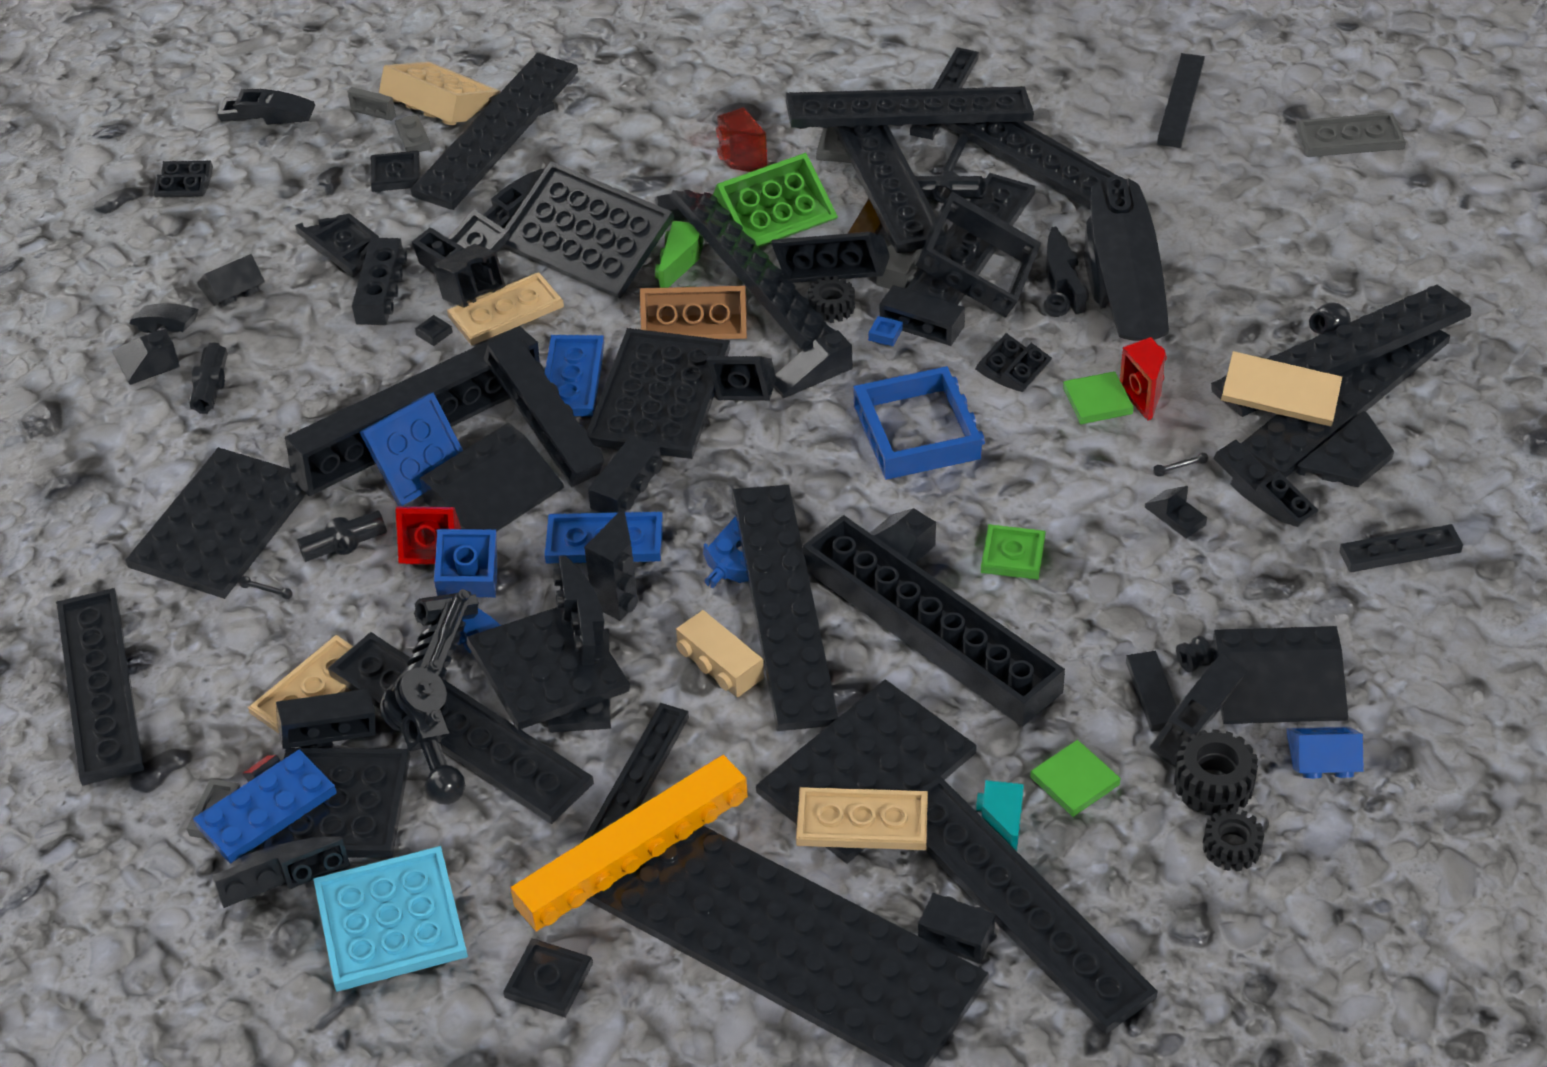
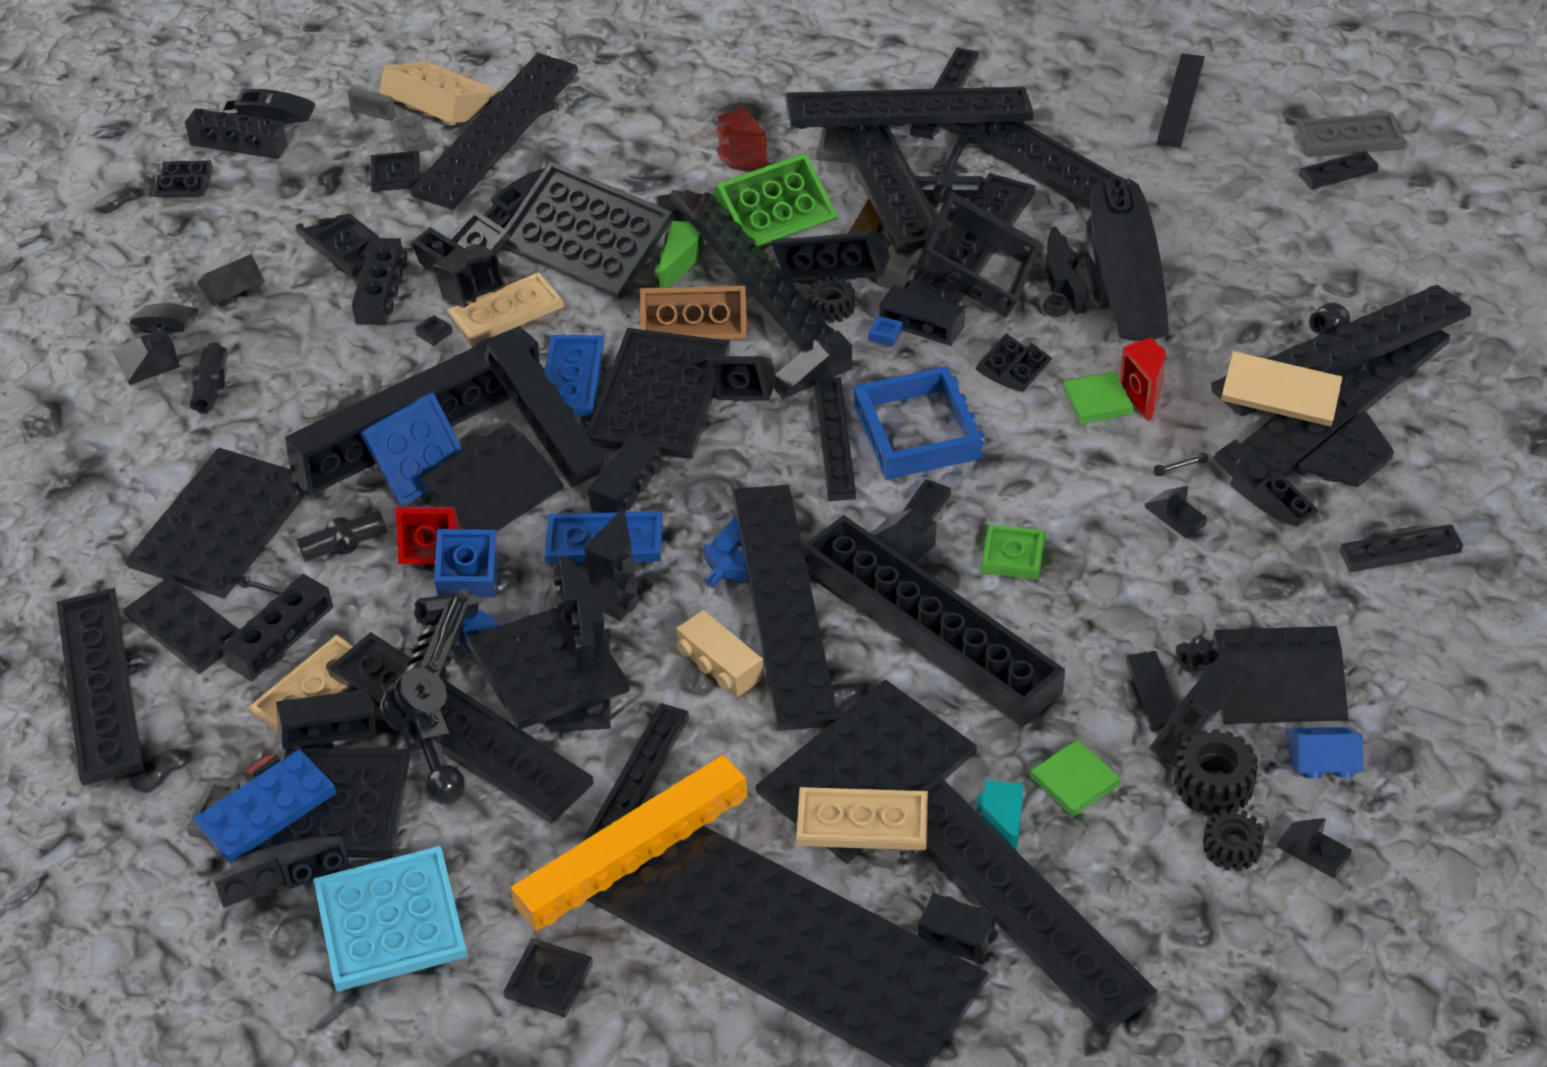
none -> black plate [123,576,240,674]
none -> black brick [184,108,288,159]
none -> black brick [220,574,333,681]
none -> black tile [814,377,856,501]
none -> black tile [903,479,951,520]
none -> black slope [1277,818,1352,878]
none -> black tile [1299,150,1379,190]

